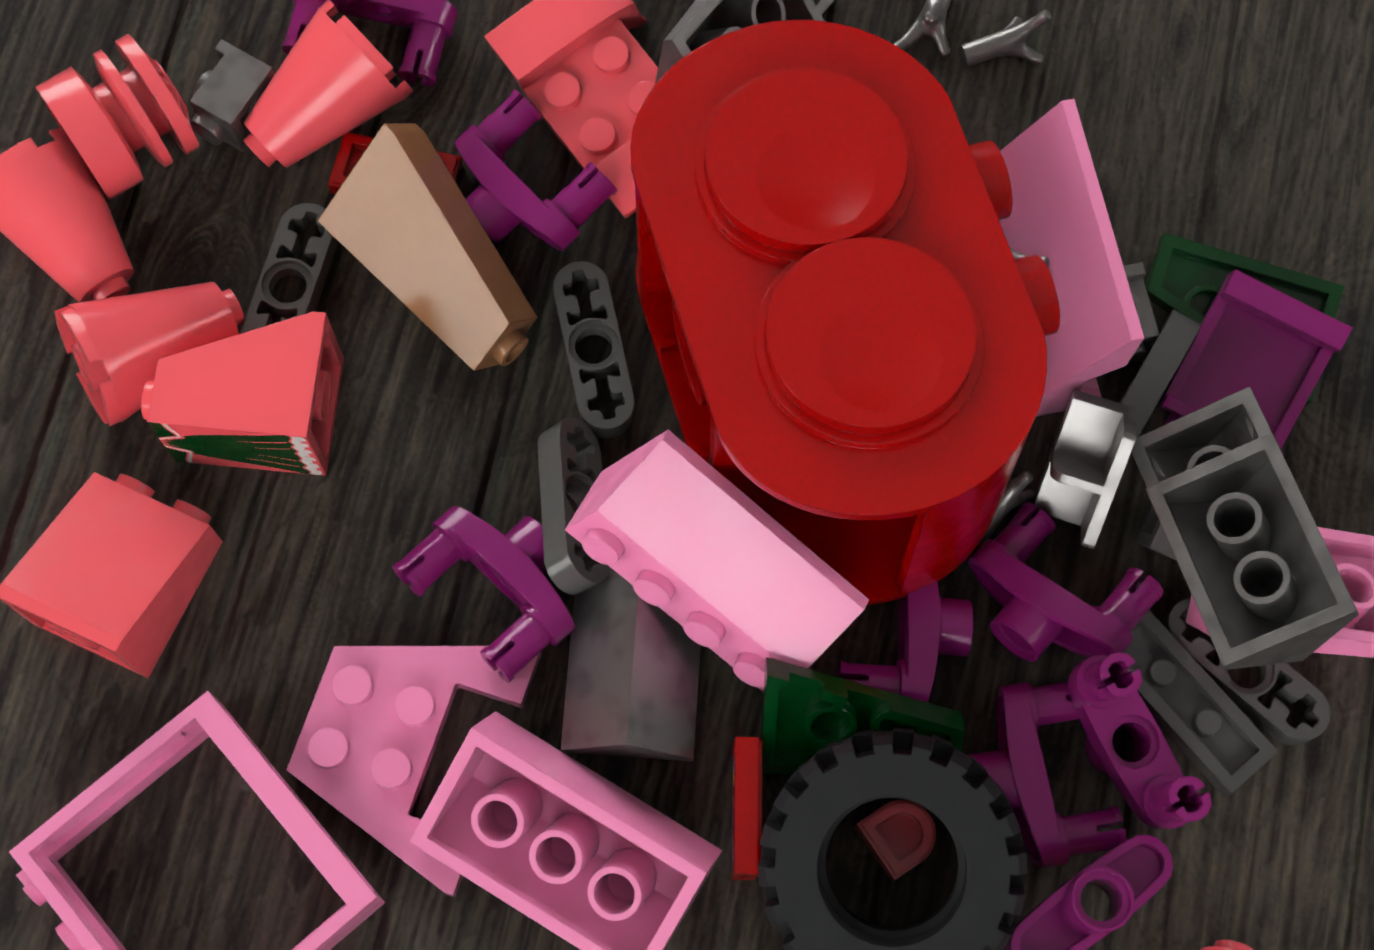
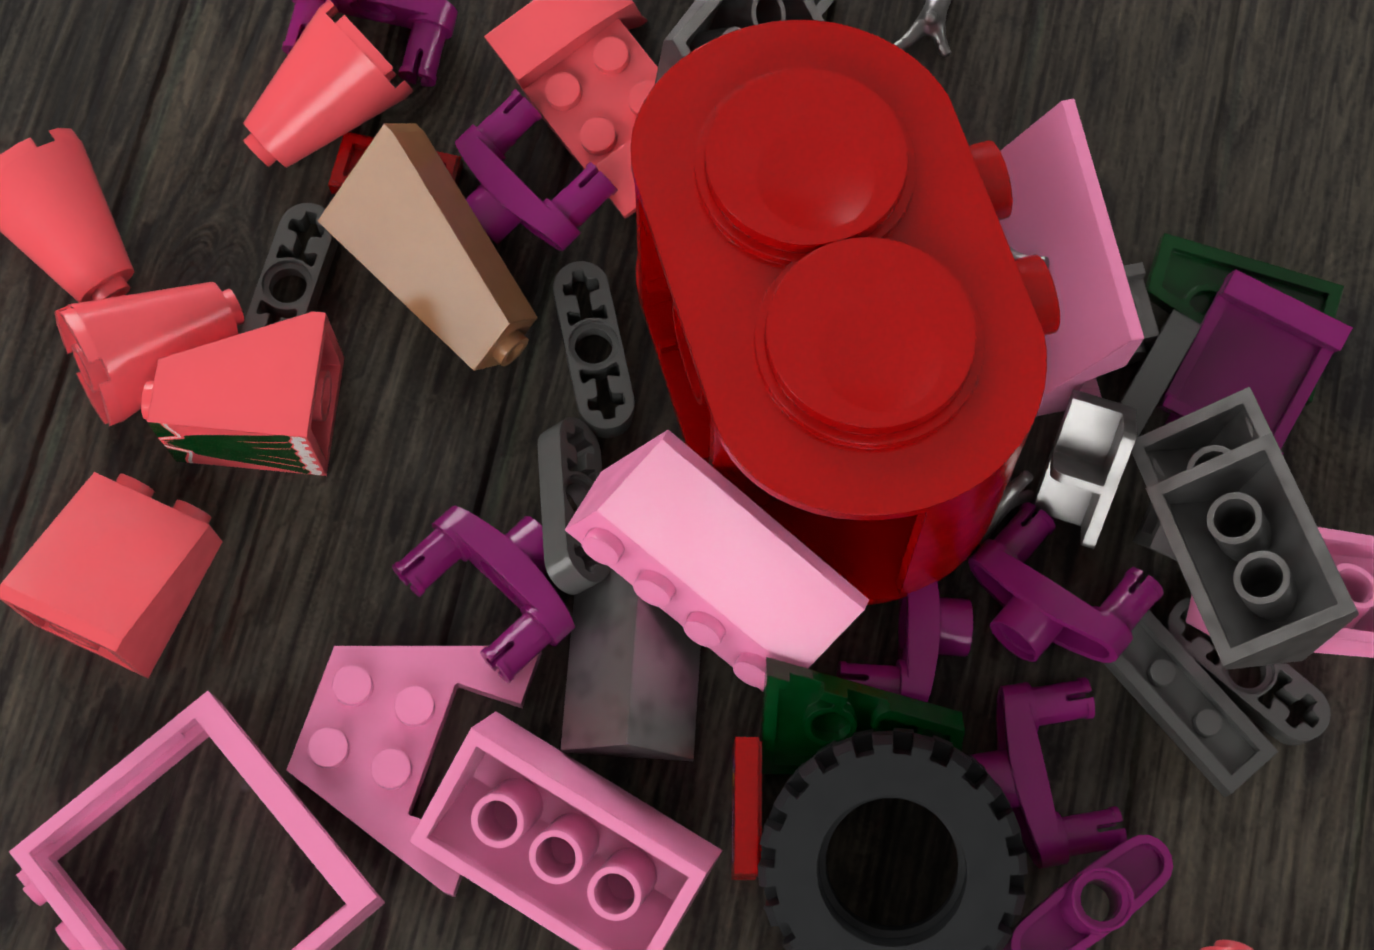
coral wheel [35,34,199,201] -> none
flat silver brick [190,39,275,152] -> none
coral tile [854,800,936,882] -> none
flat silver bar [960,10,1052,67] -> none
magenta connector [1068,652,1212,830] -> none

